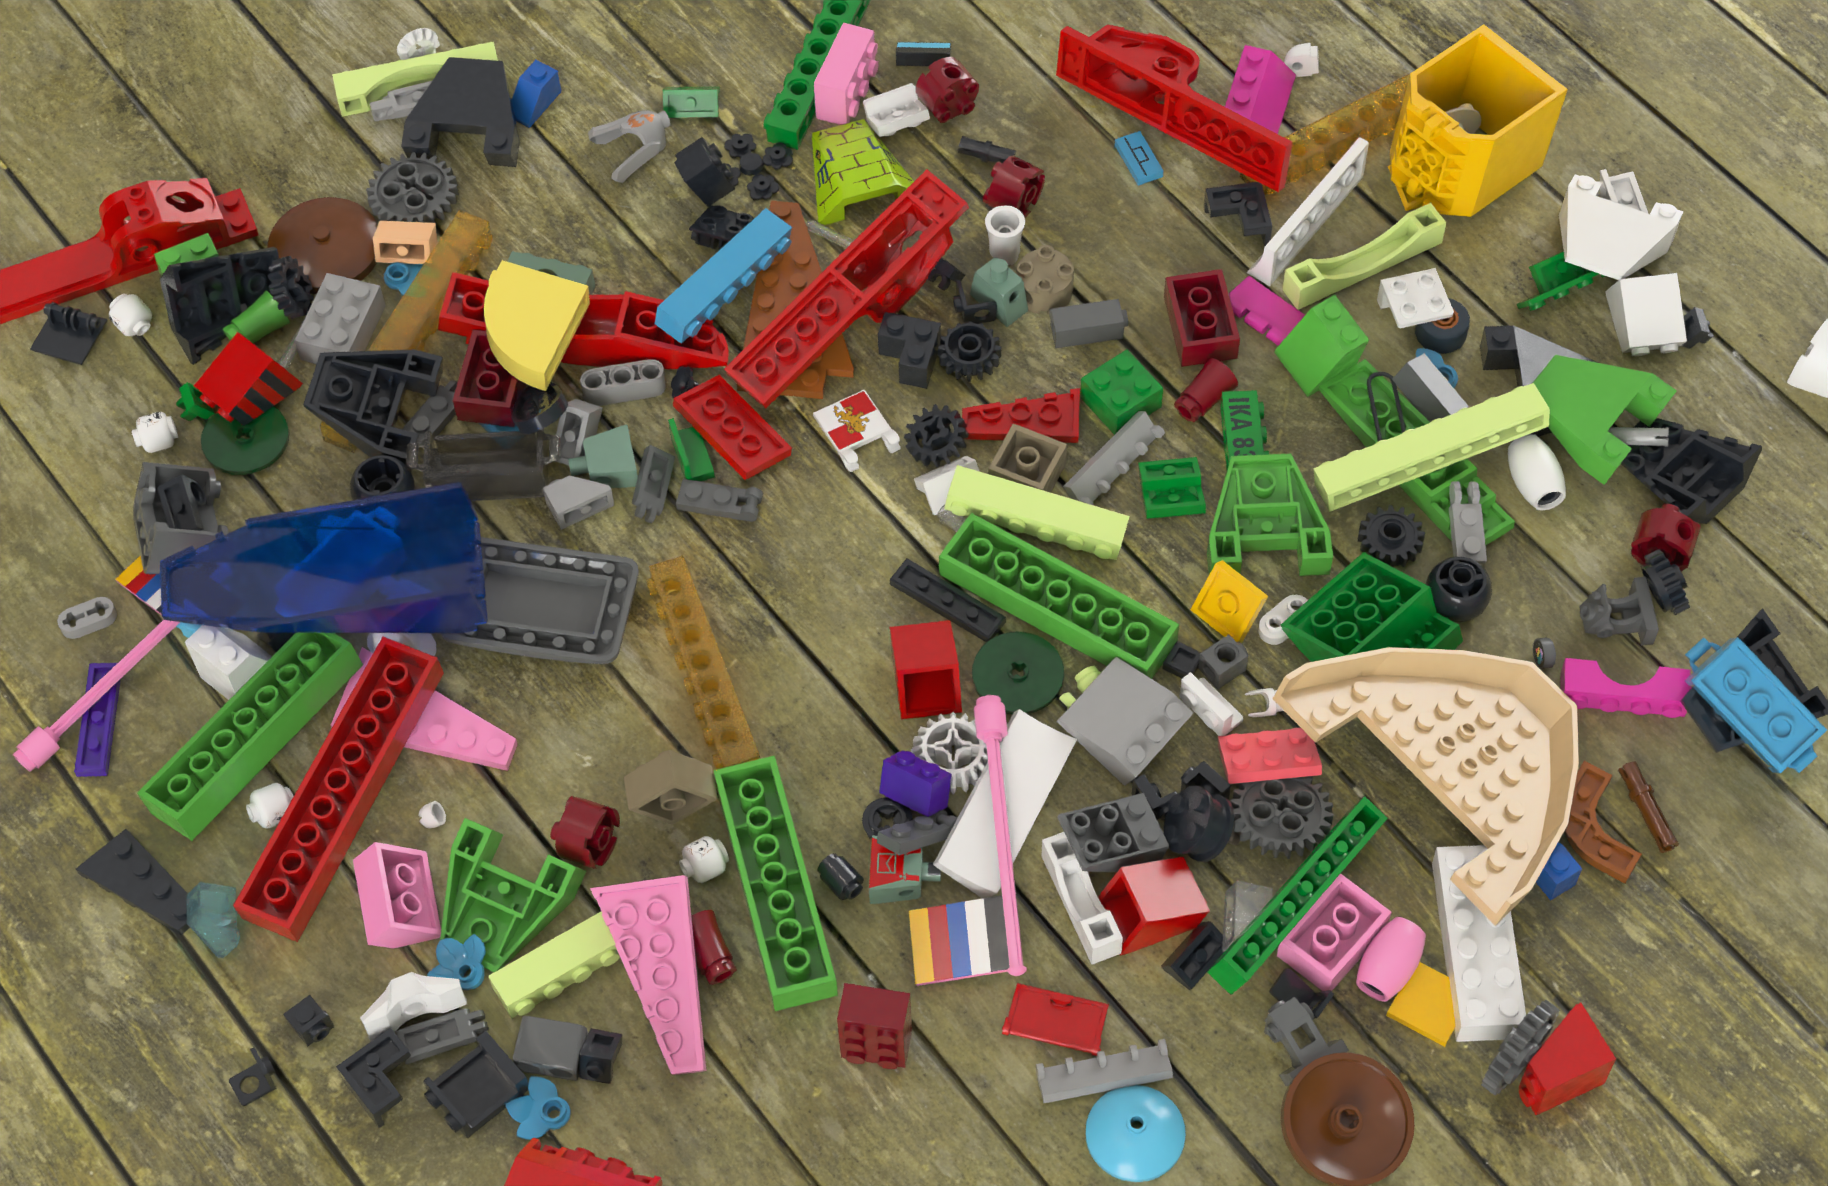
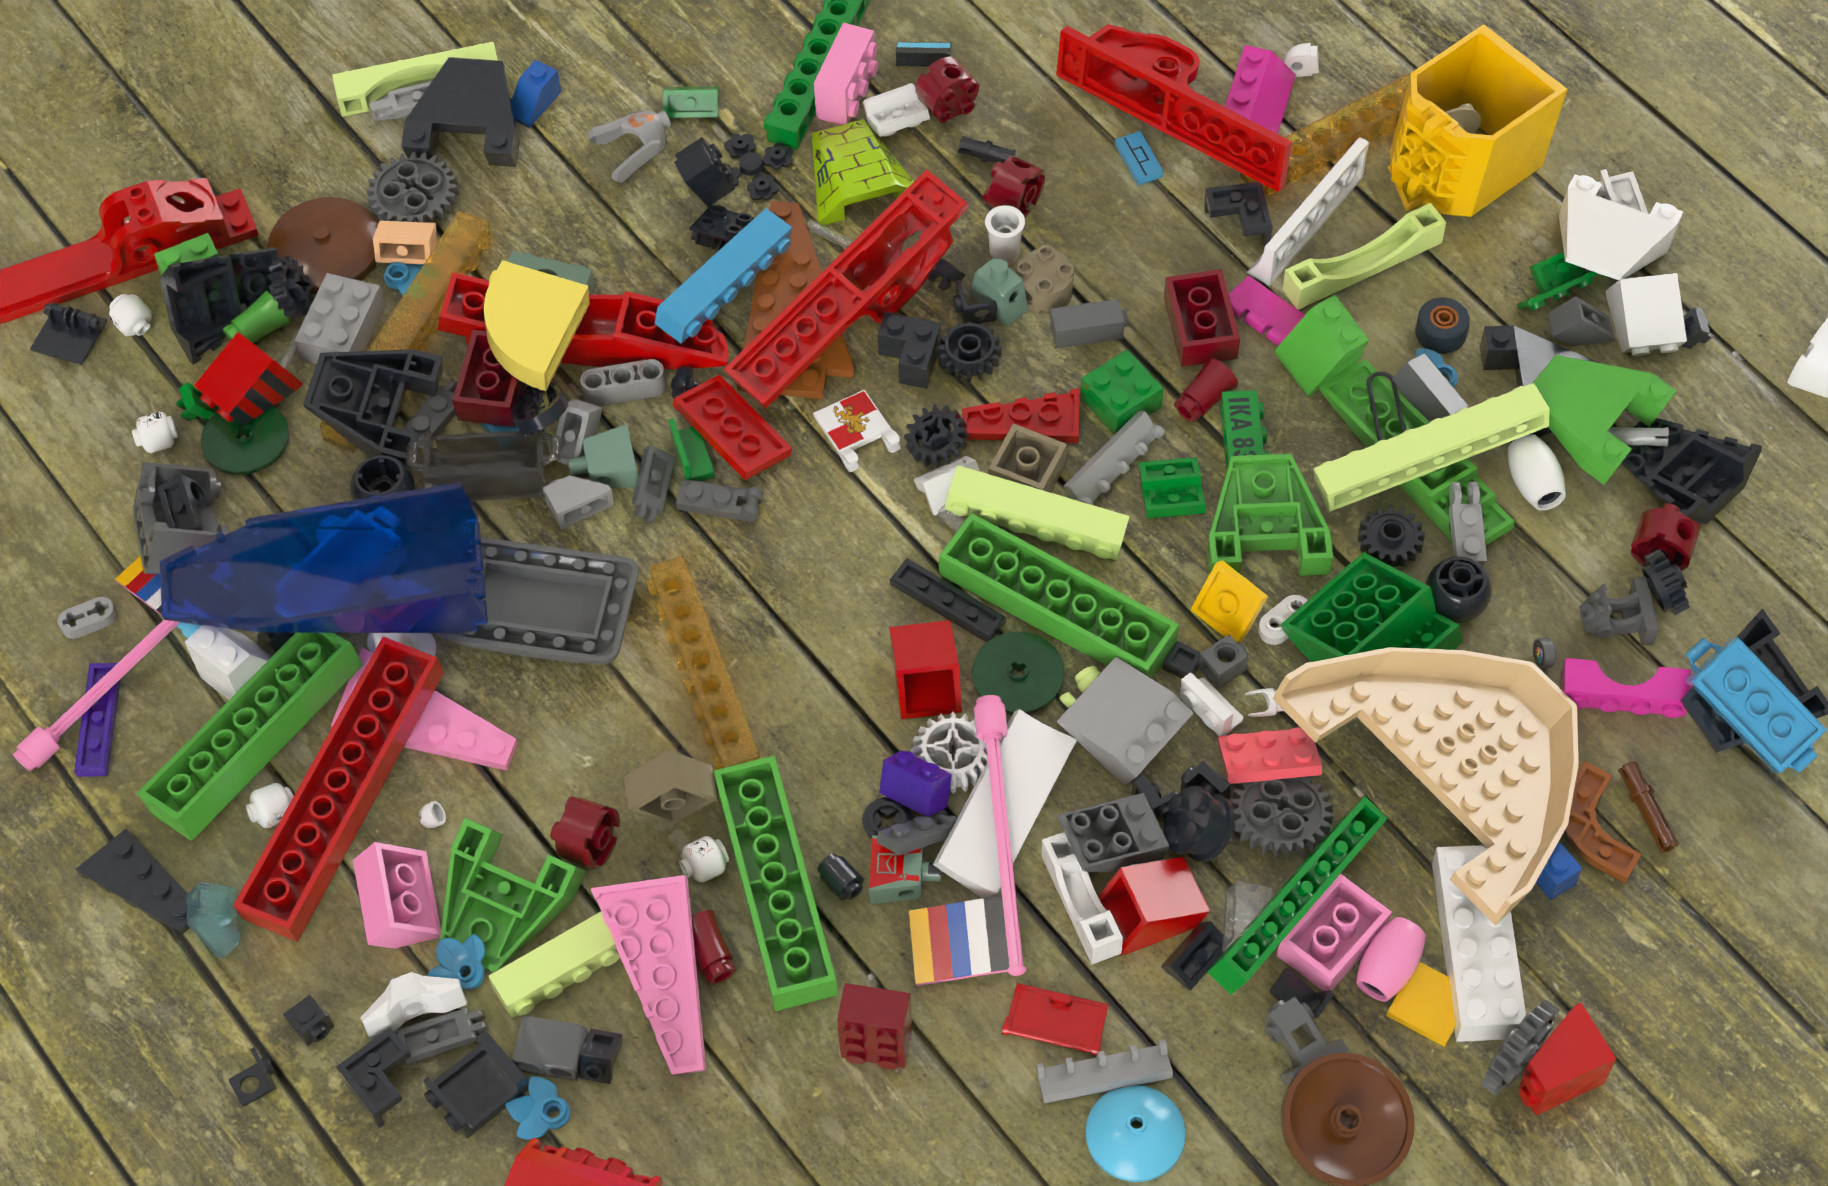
white gear [397,28,440,60] -> none
white bracket [1377,268,1454,328] -> none
none -> dark grey slope [1548,296,1615,346]

